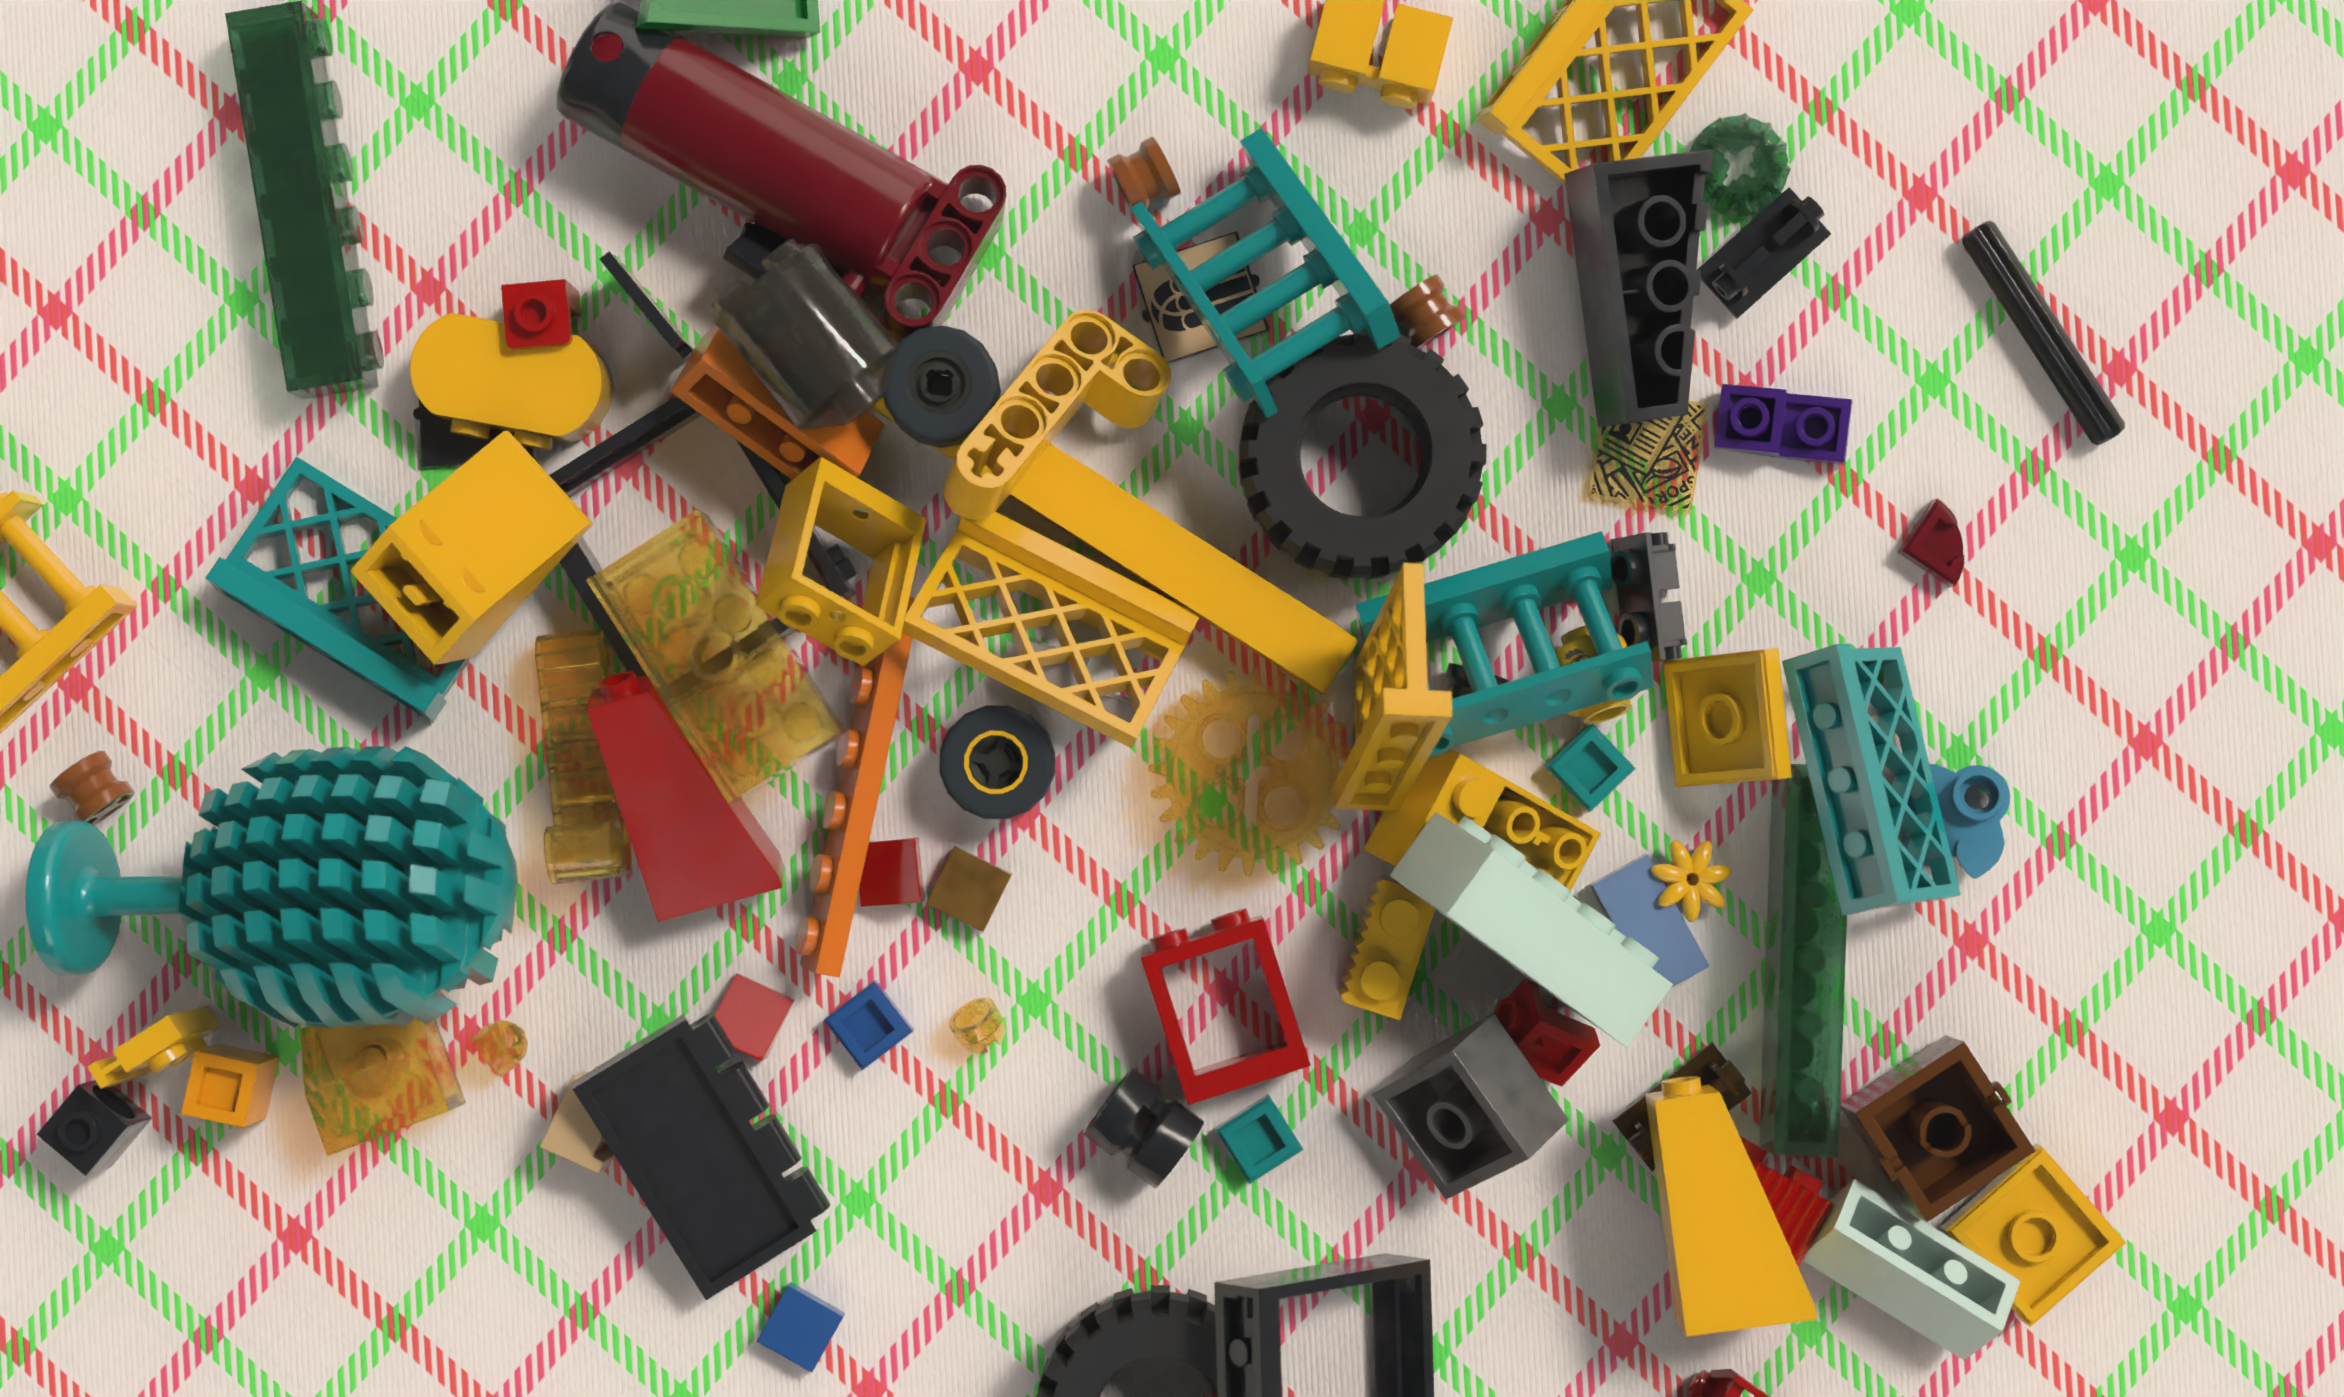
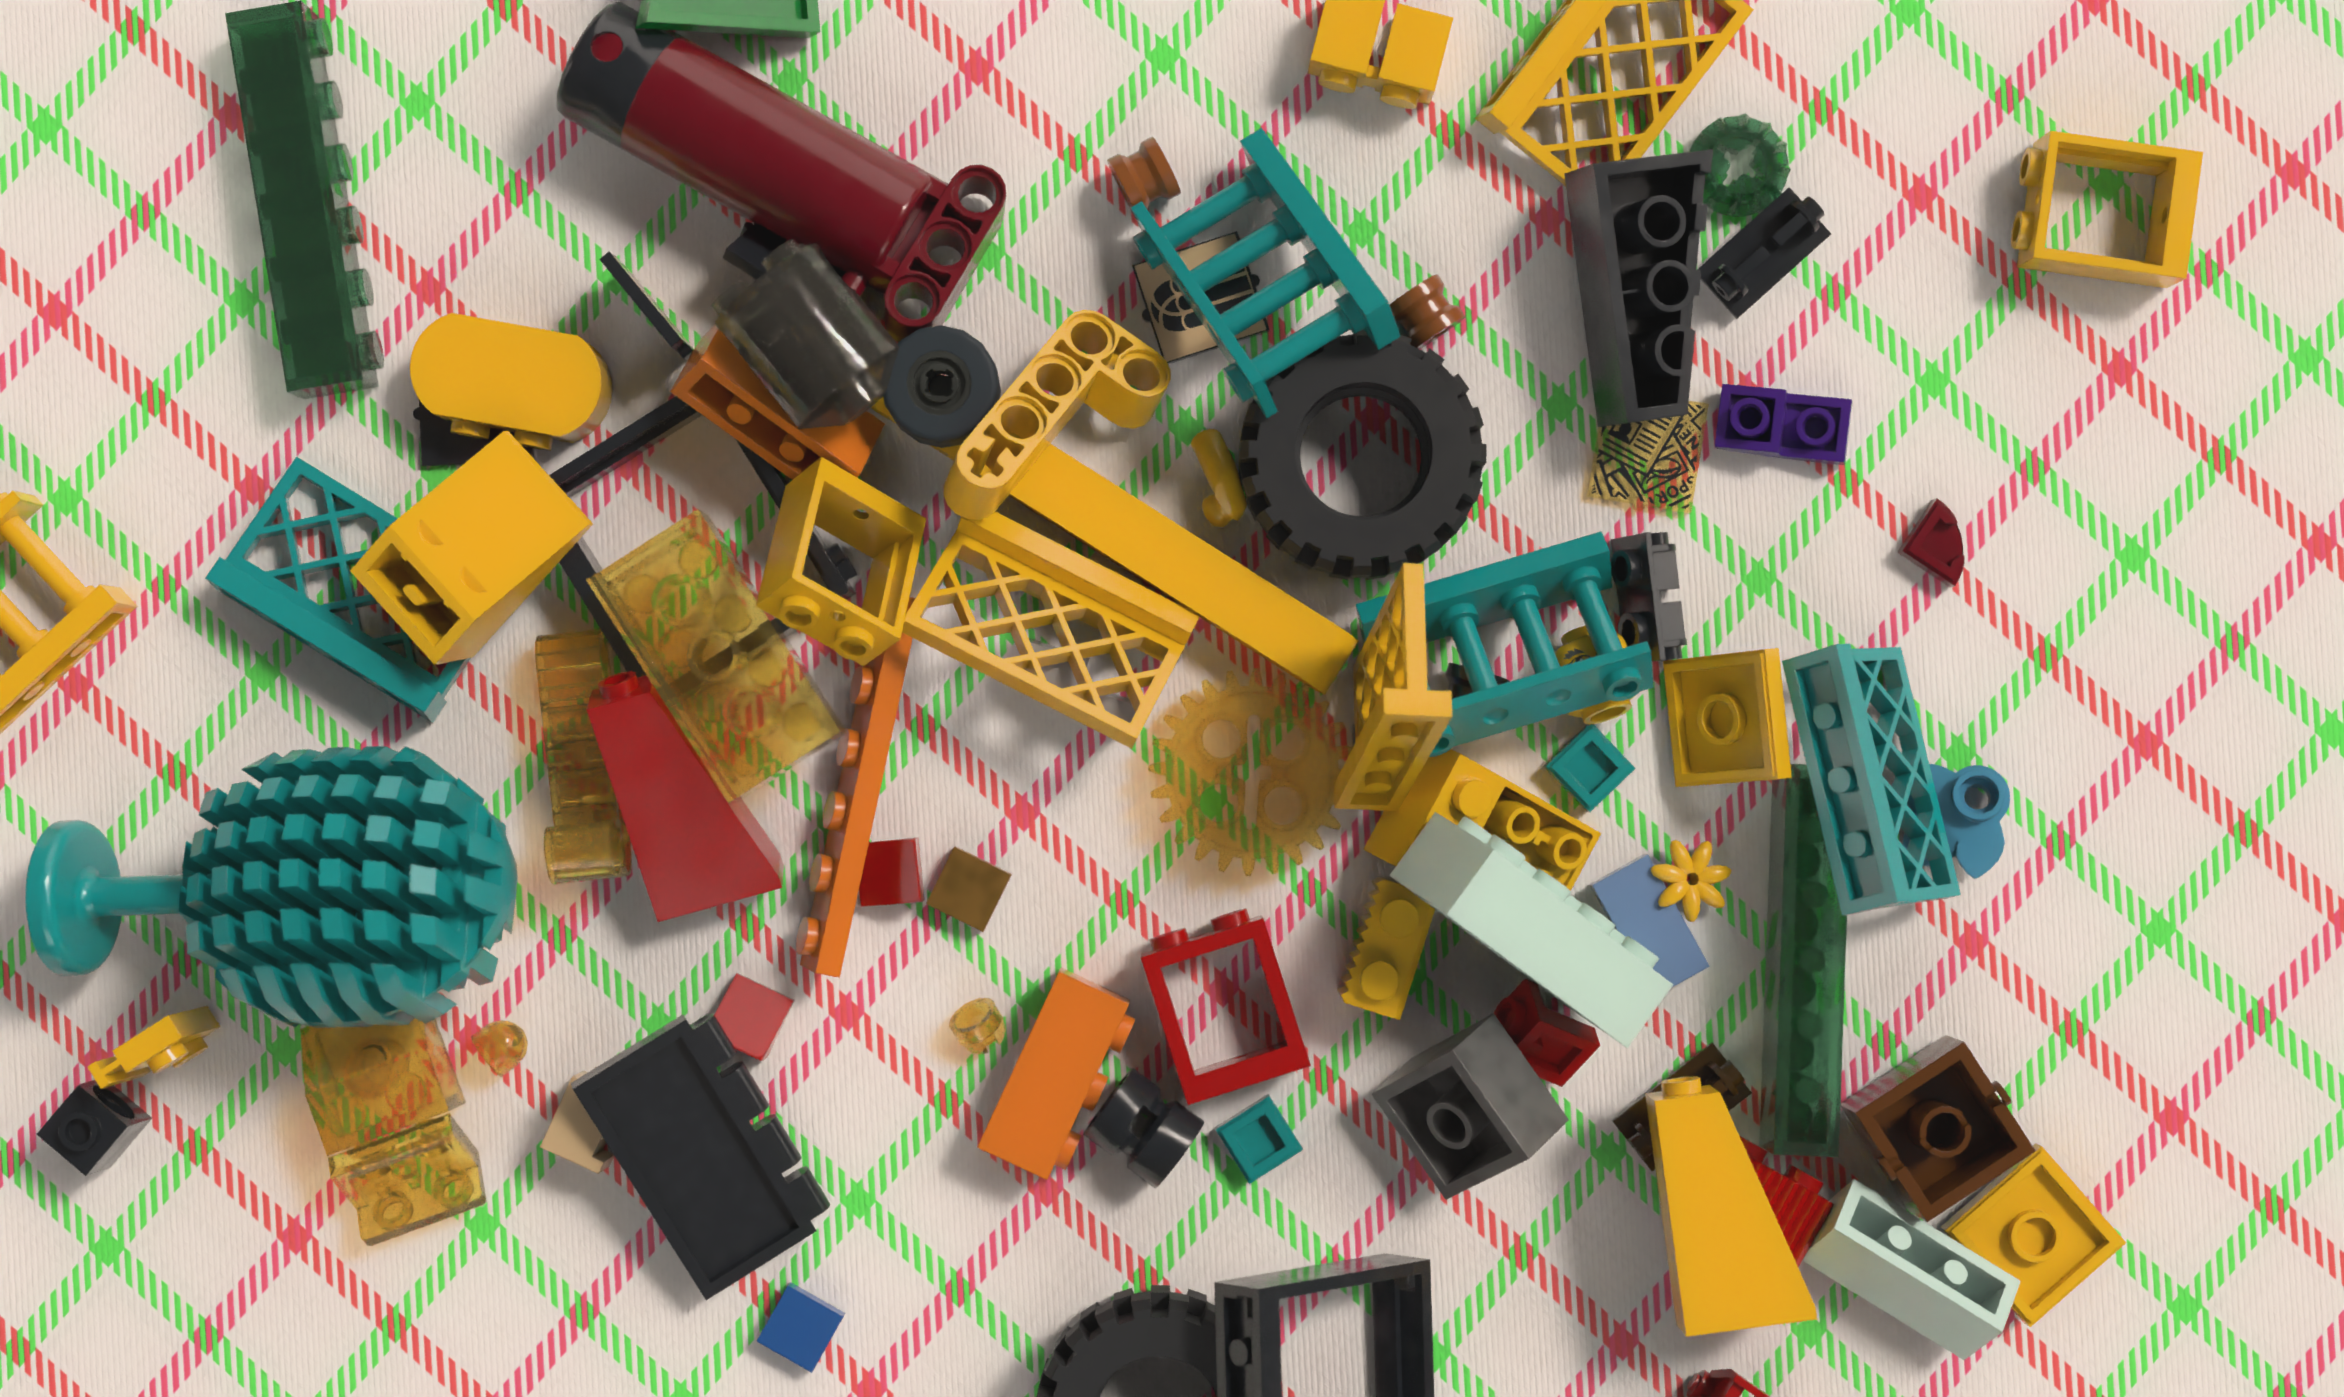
dark orange wheel [50,751,135,825] -> none
light orange panel [181,1044,280,1128] -> none
red bracket [501,279,581,350] -> none
blue tile [824,980,914,1070] -> none
black wheel [939,705,1055,819] -> none
black axle [1962,221,2125,445] -> none
none -> clear yellow bracket [328,1113,486,1246]
none -> orange brick [977,967,1136,1180]
none -> yellow arm [1191,429,1247,528]
none -> yellow window [2011,131,2203,288]

